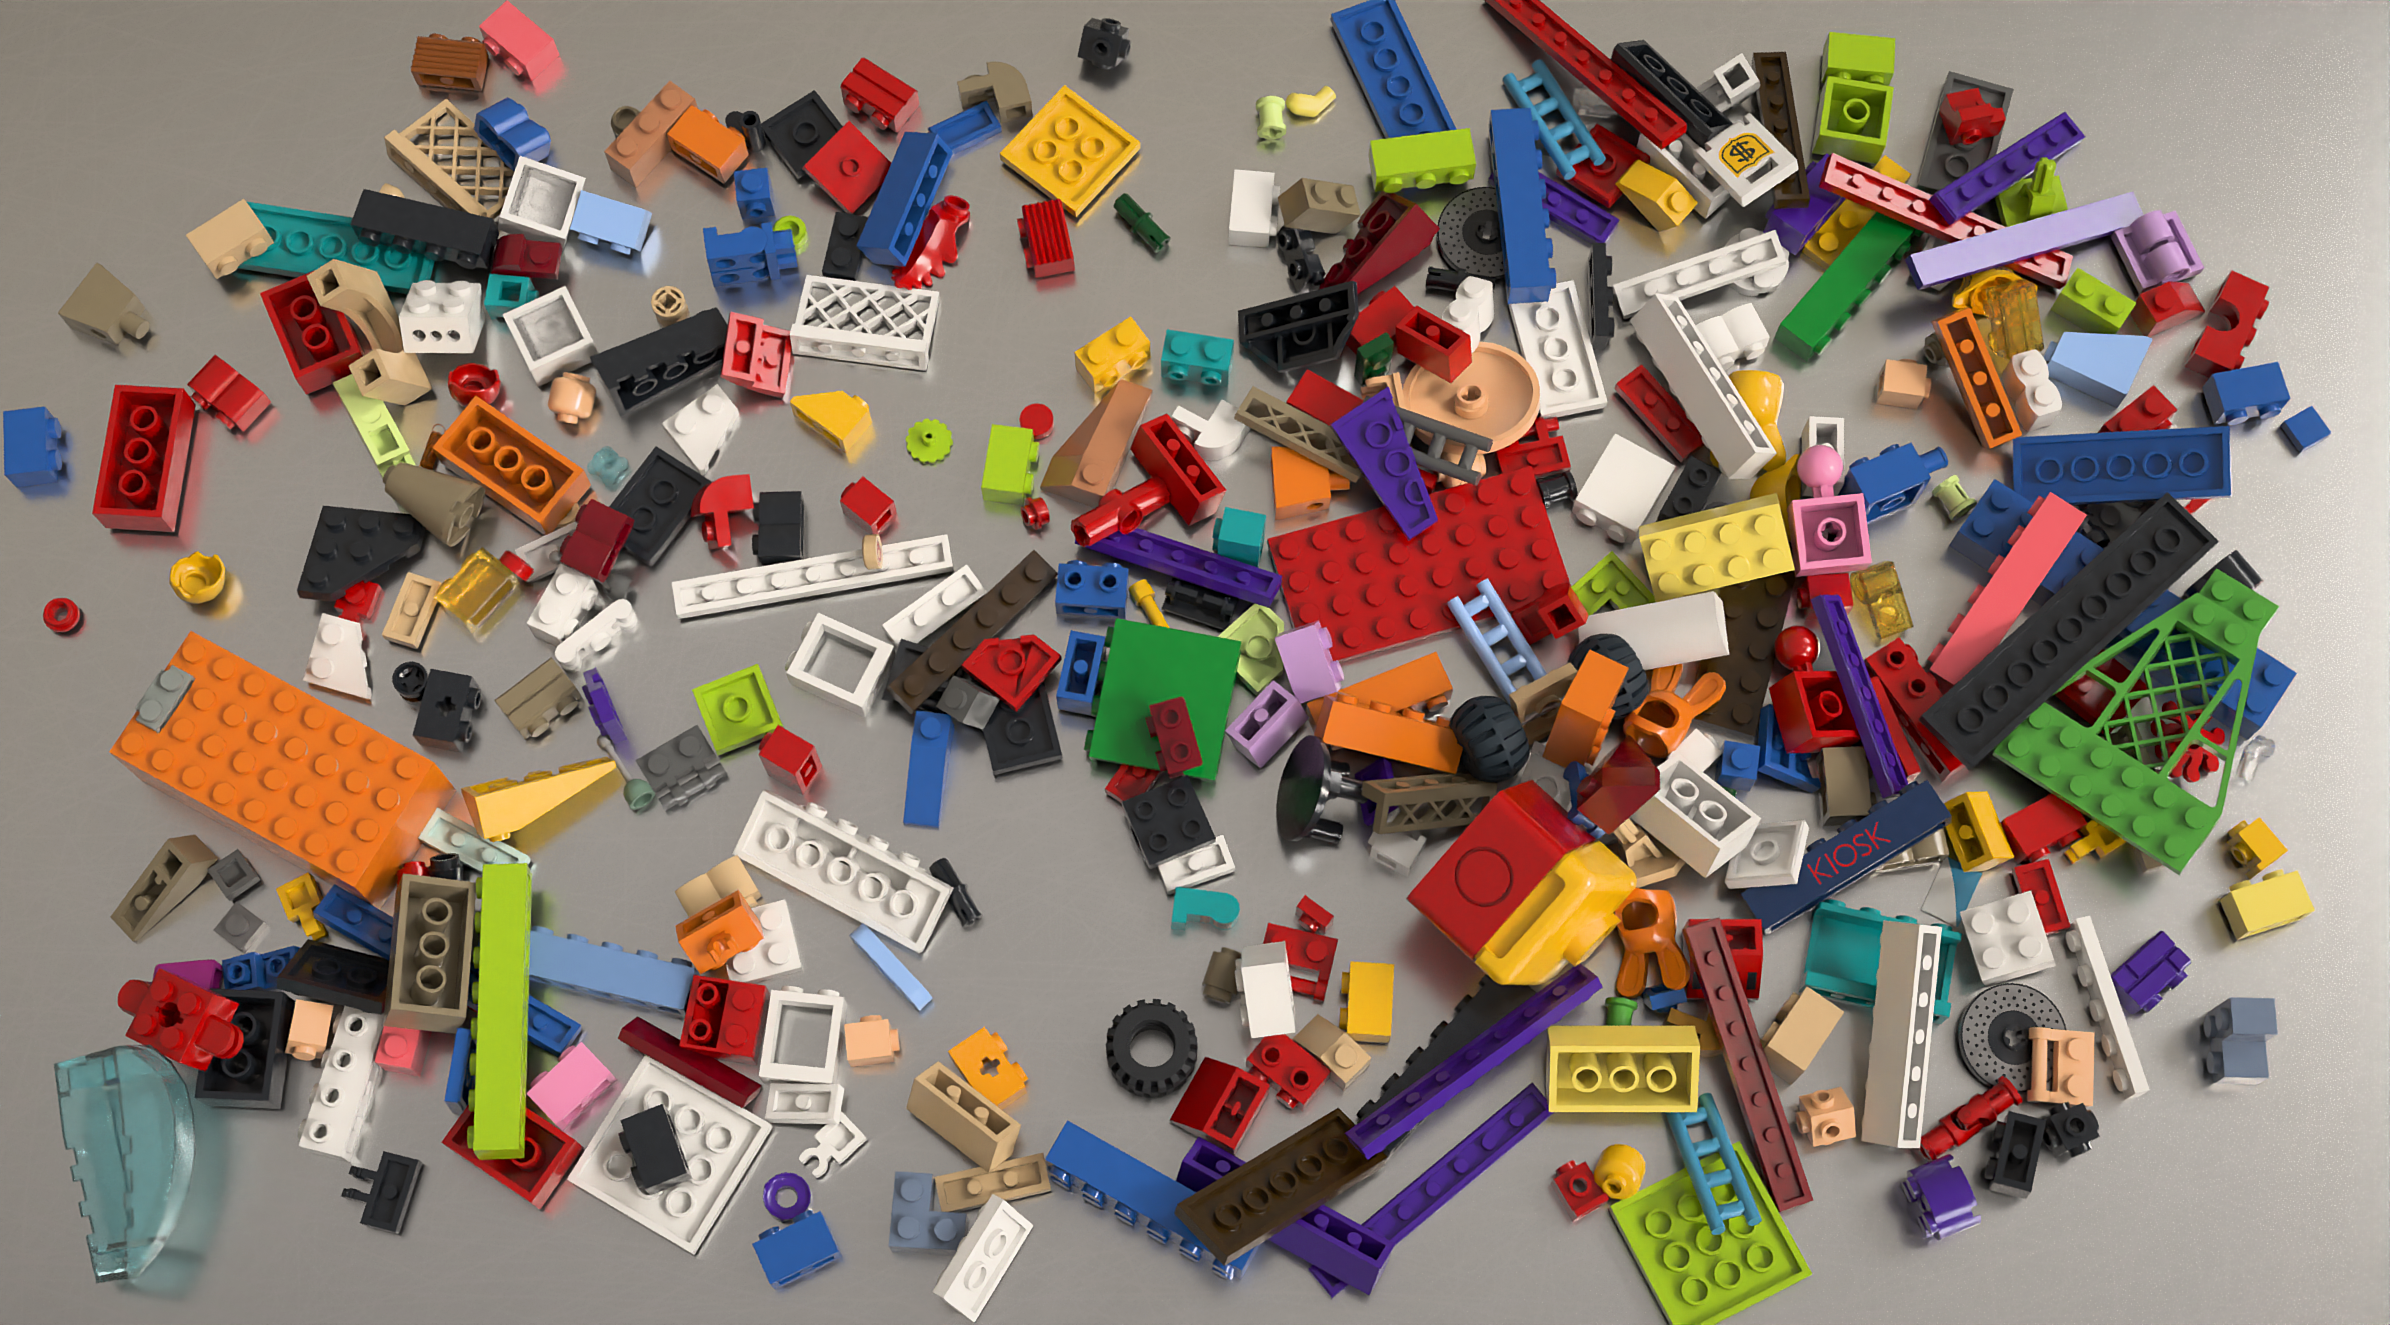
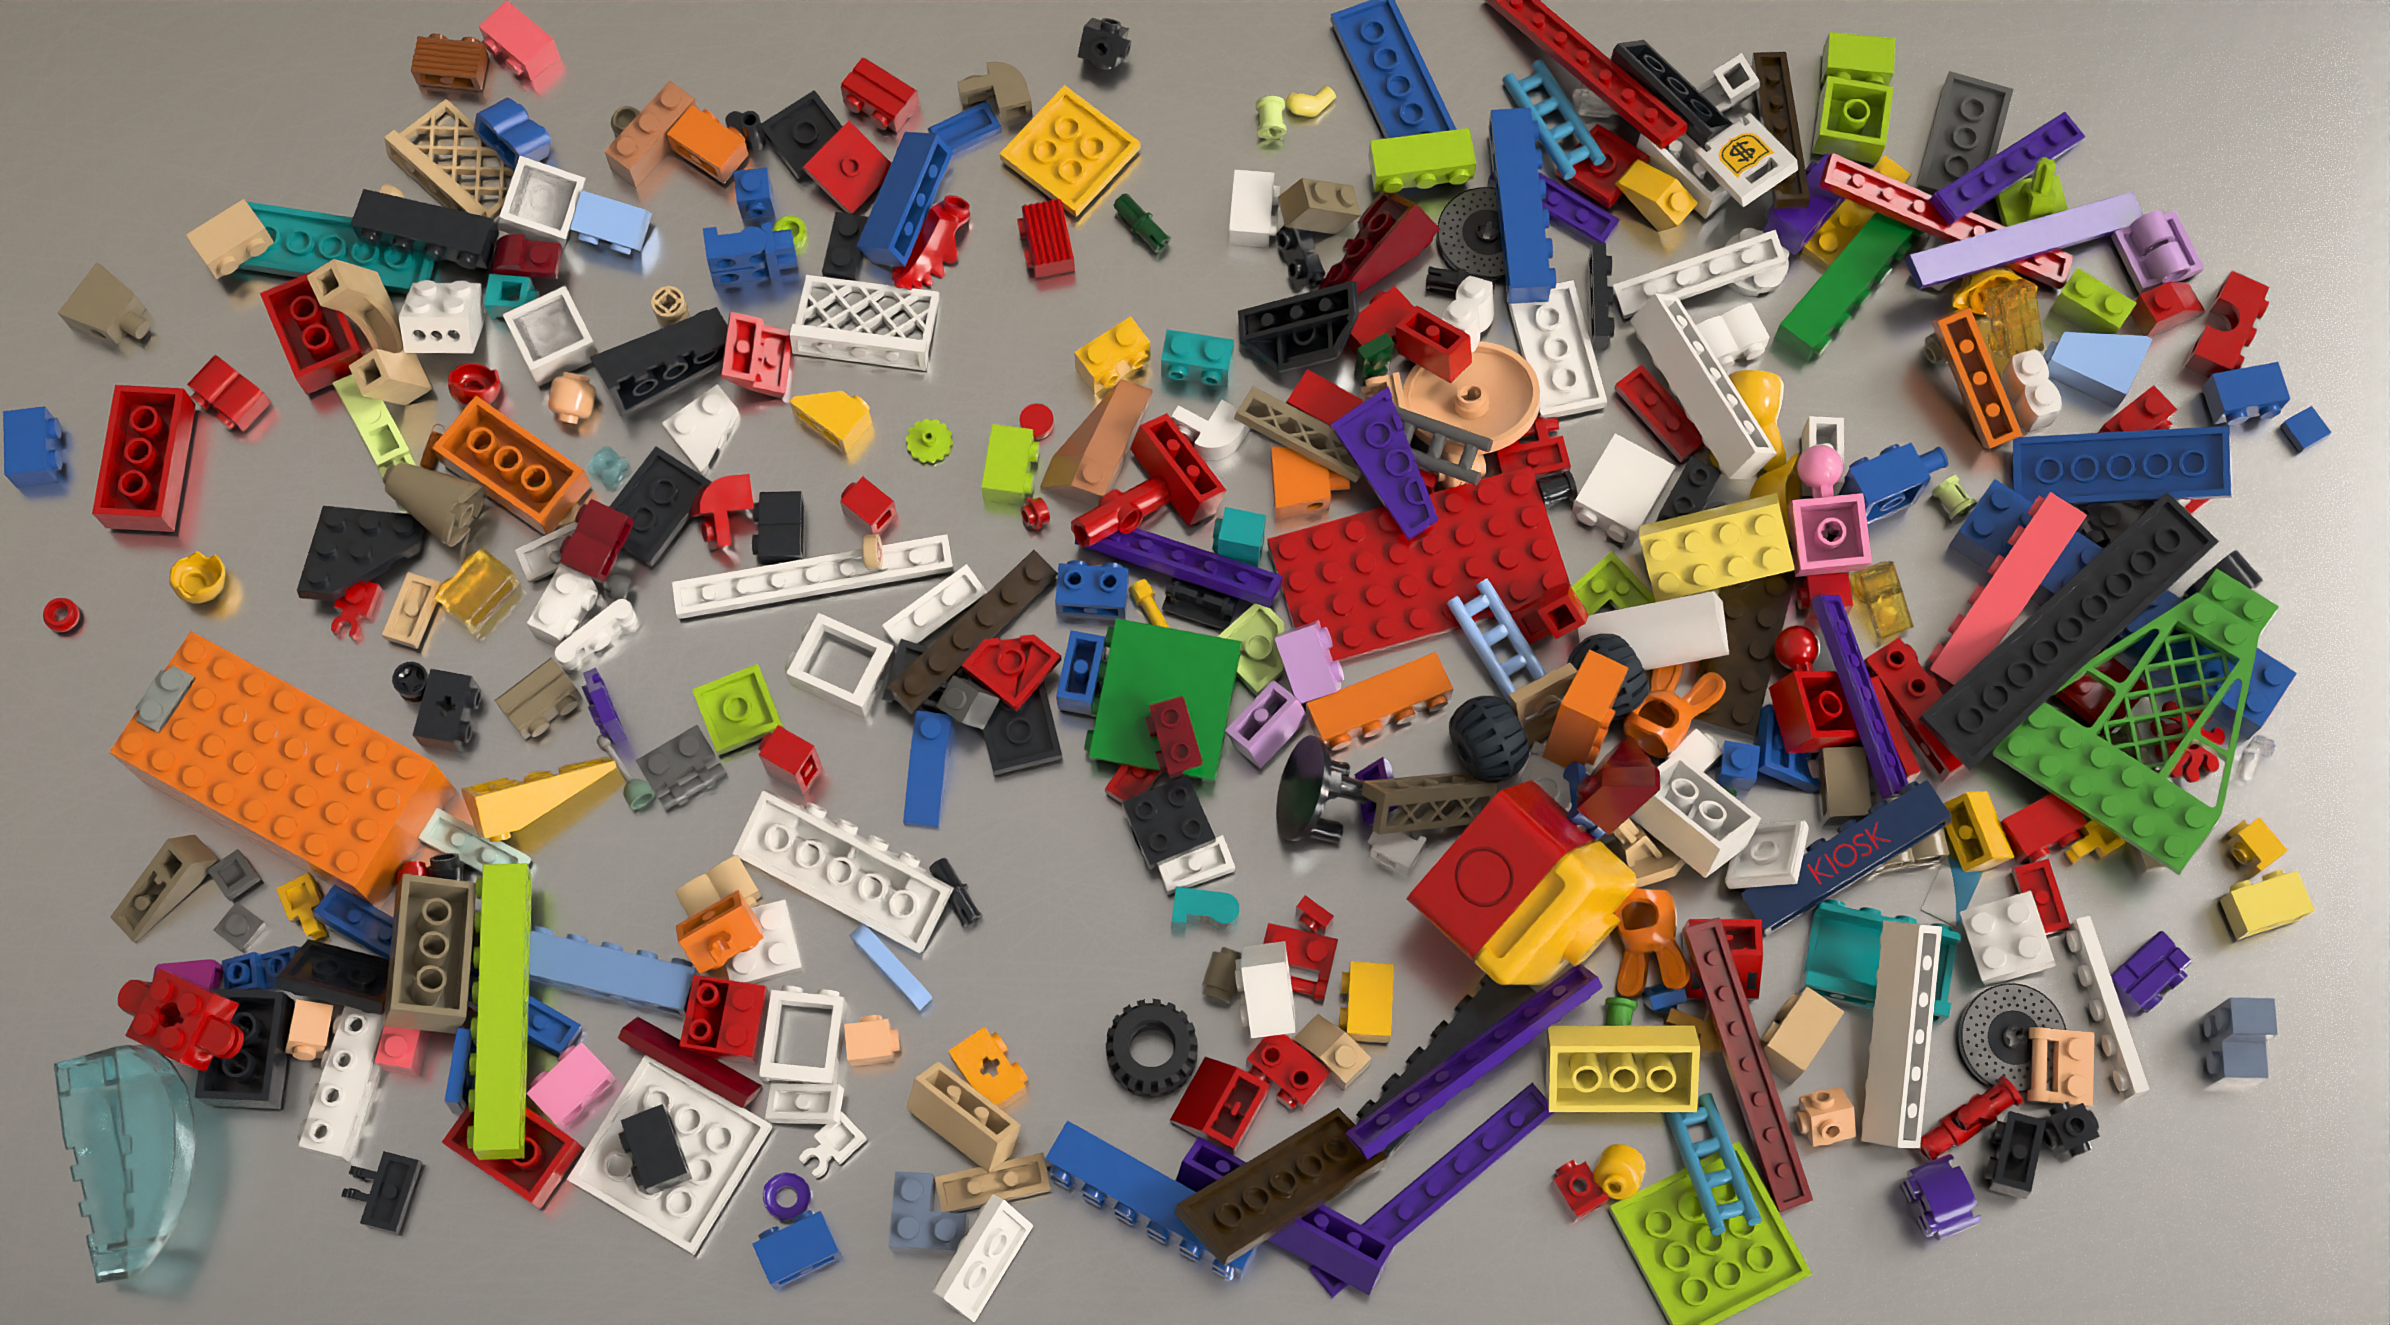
white wing [303,613,372,699] -> none
red tile [499,550,534,581] -> none
orange brick [1314,692,1463,774] -> none
light nougat brick [1876,359,1931,410] -> none
red brick [1939,88,2006,145] -> none

